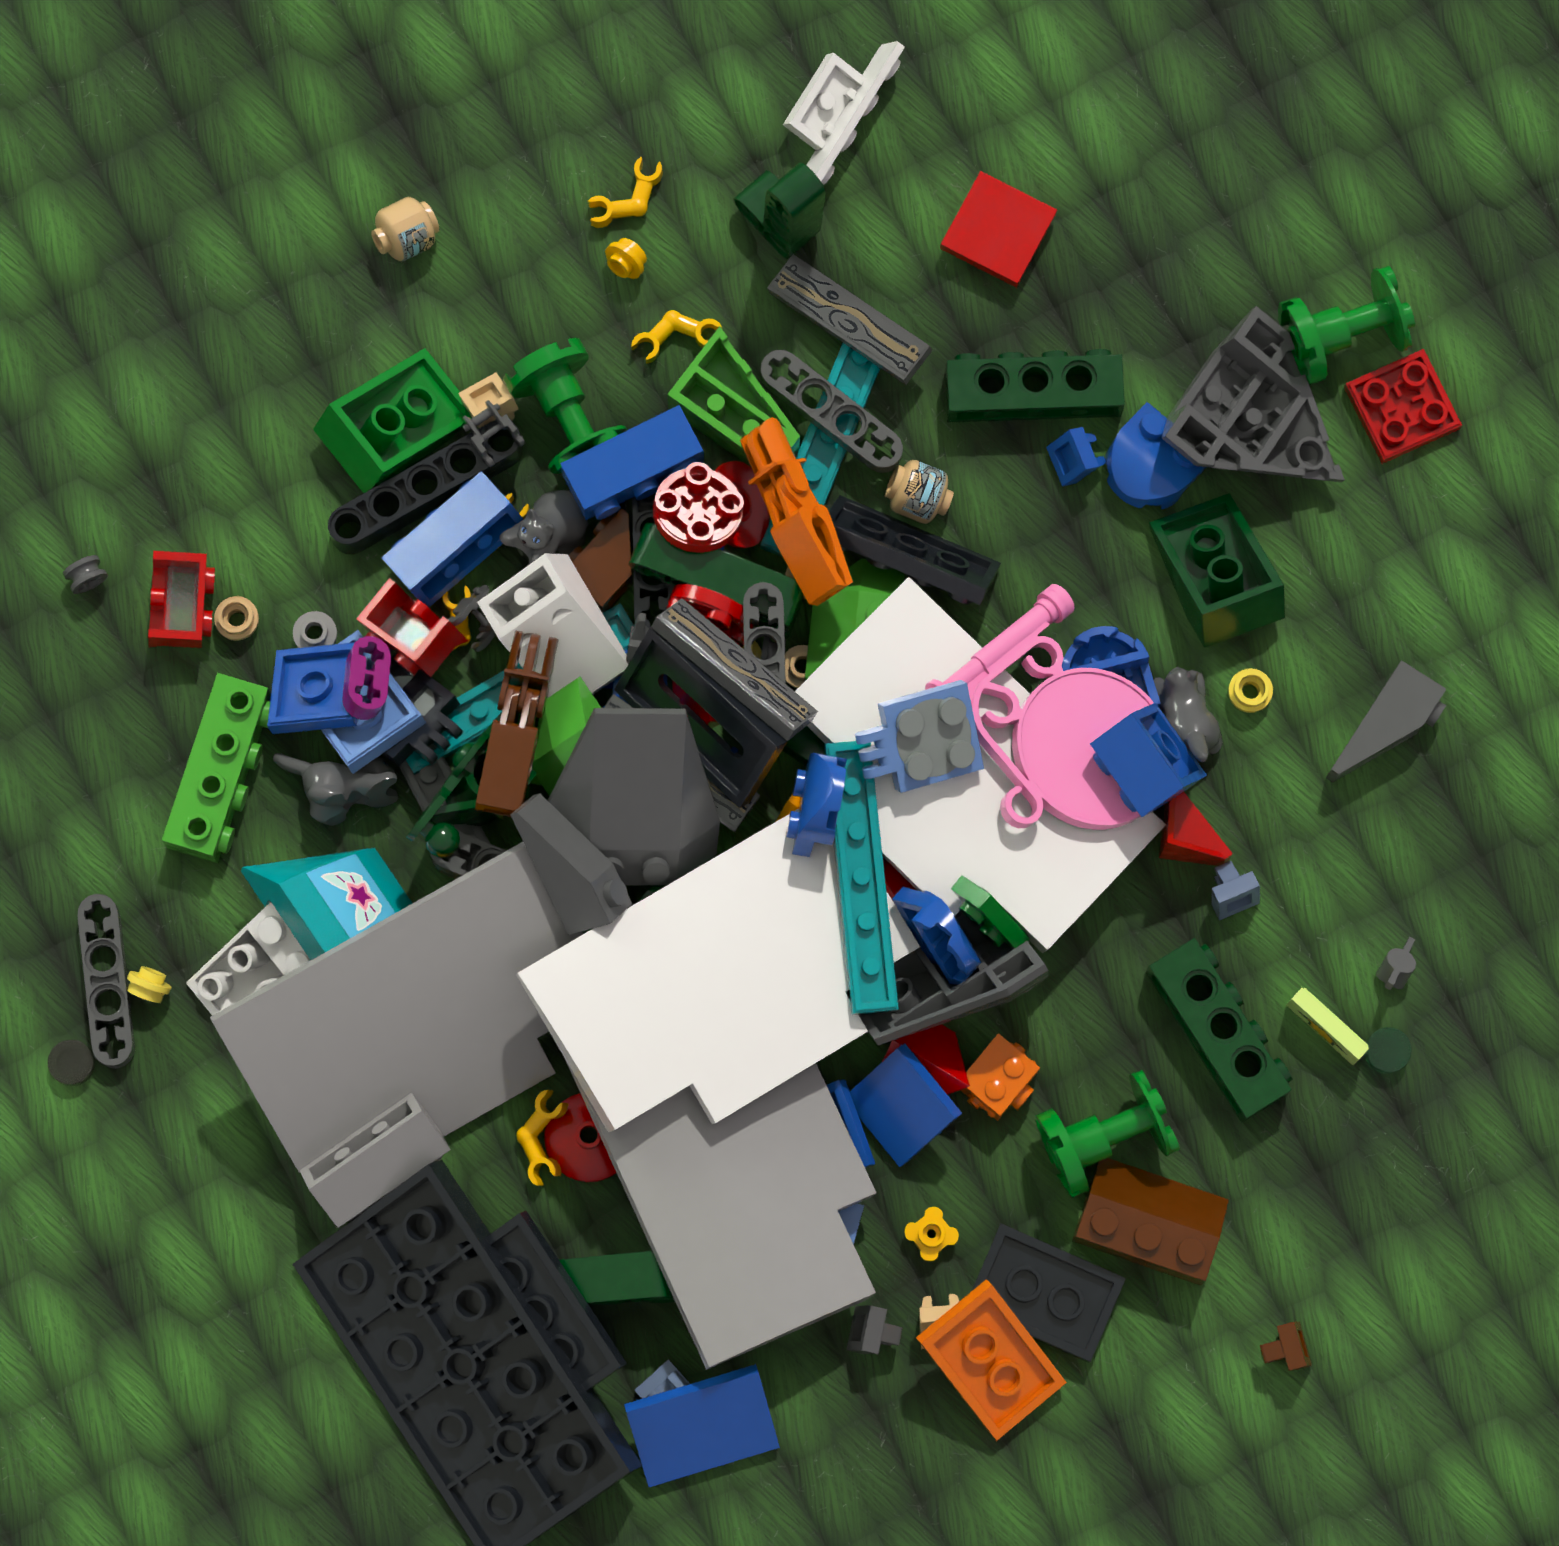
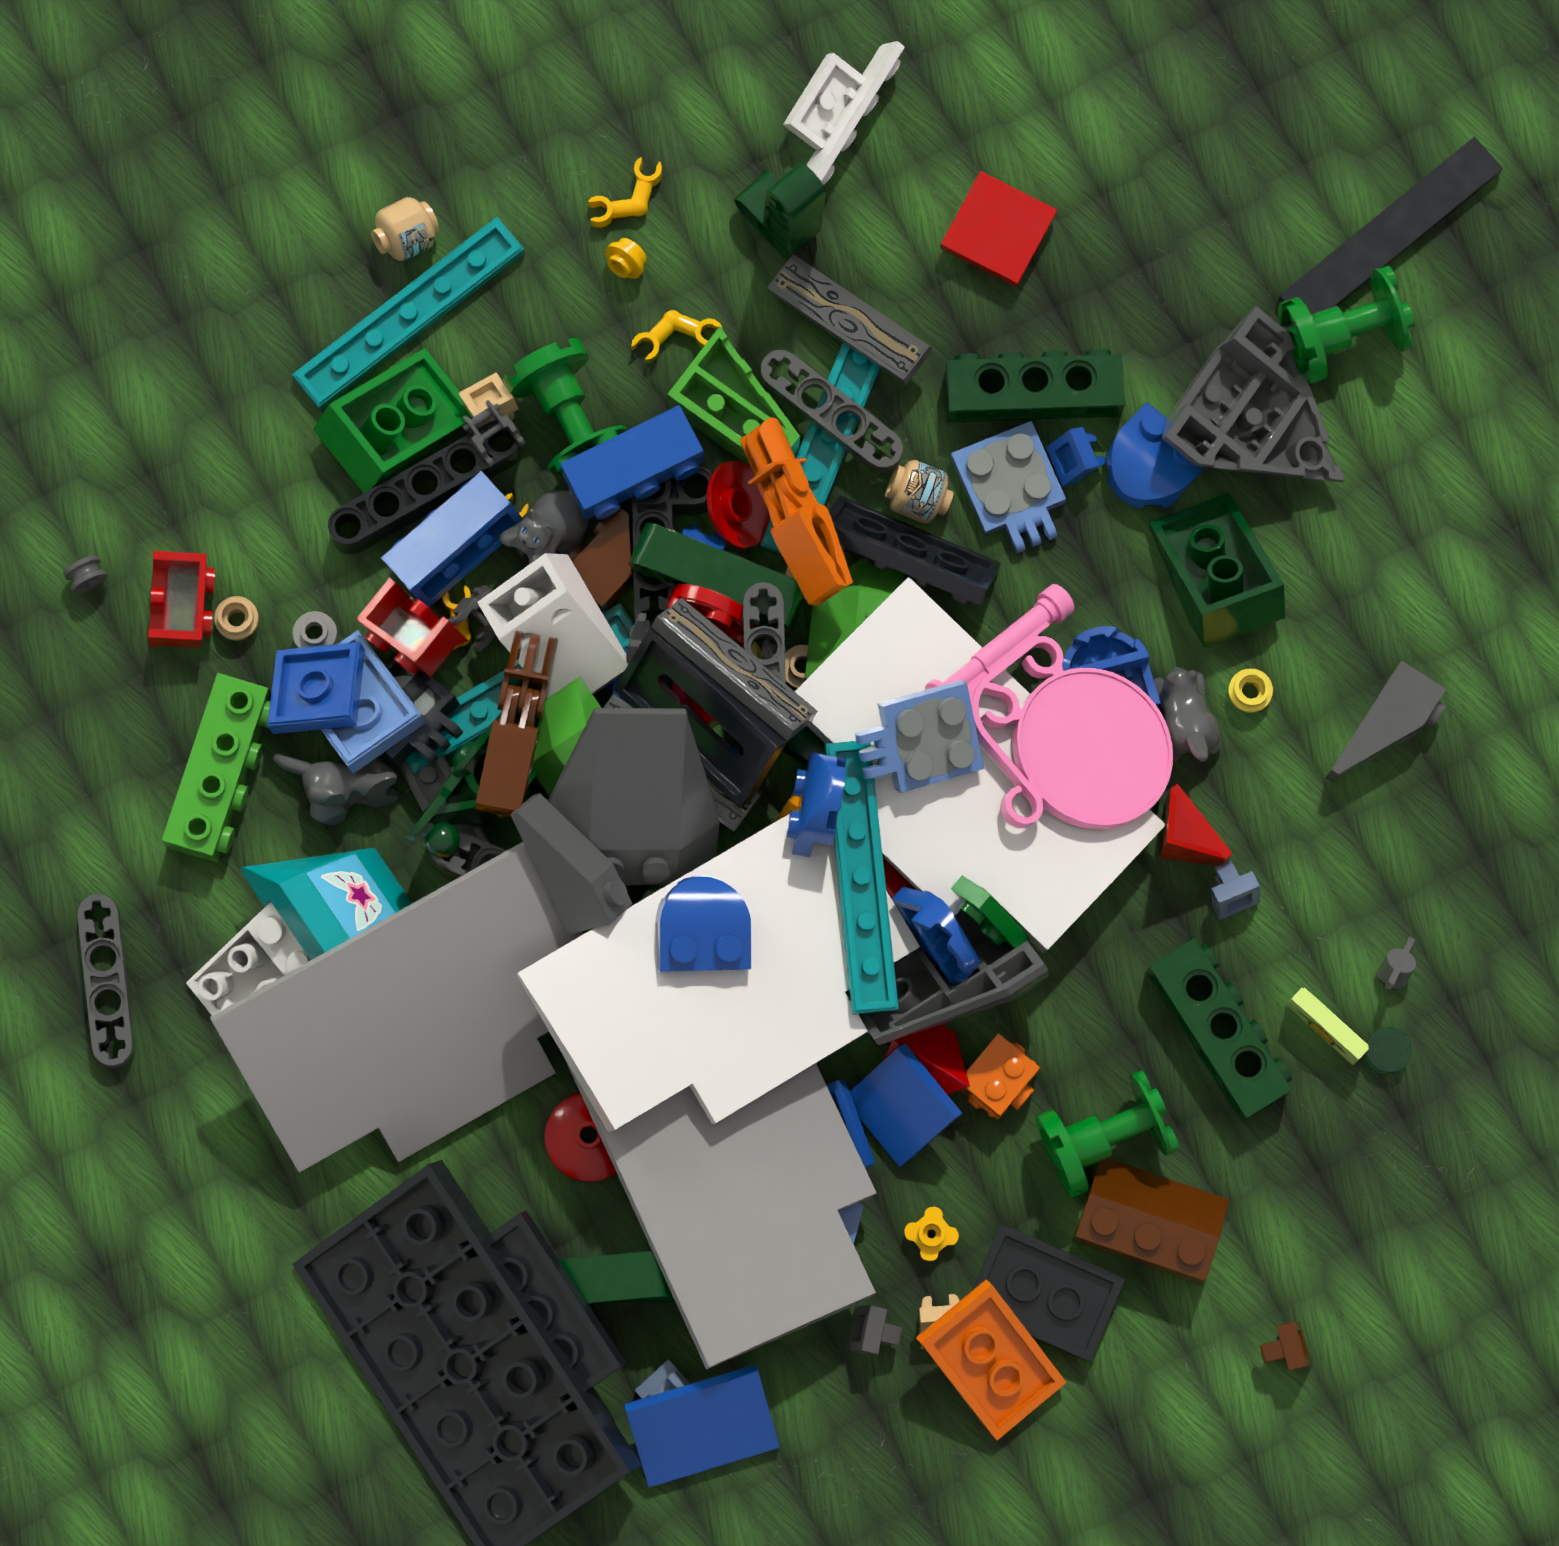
clear smoke tile [48,1040,95,1086] -> none
light yellow plate [127,966,172,1003] -> none
light grey brick [299,1092,451,1228] -> none
magenta beam [342,636,391,720] -> none
yellow arm [516,1090,568,1186] -> none
tile [653,462,744,553] -> none
blue slope [1090,703,1207,817] -> none
red tile [1344,349,1462,464] -> none
none -> teal tile [292,217,525,411]
none -> blue slope [656,875,751,972]
none -> piece [950,421,1066,553]
none -> black tile [1278,136,1503,315]

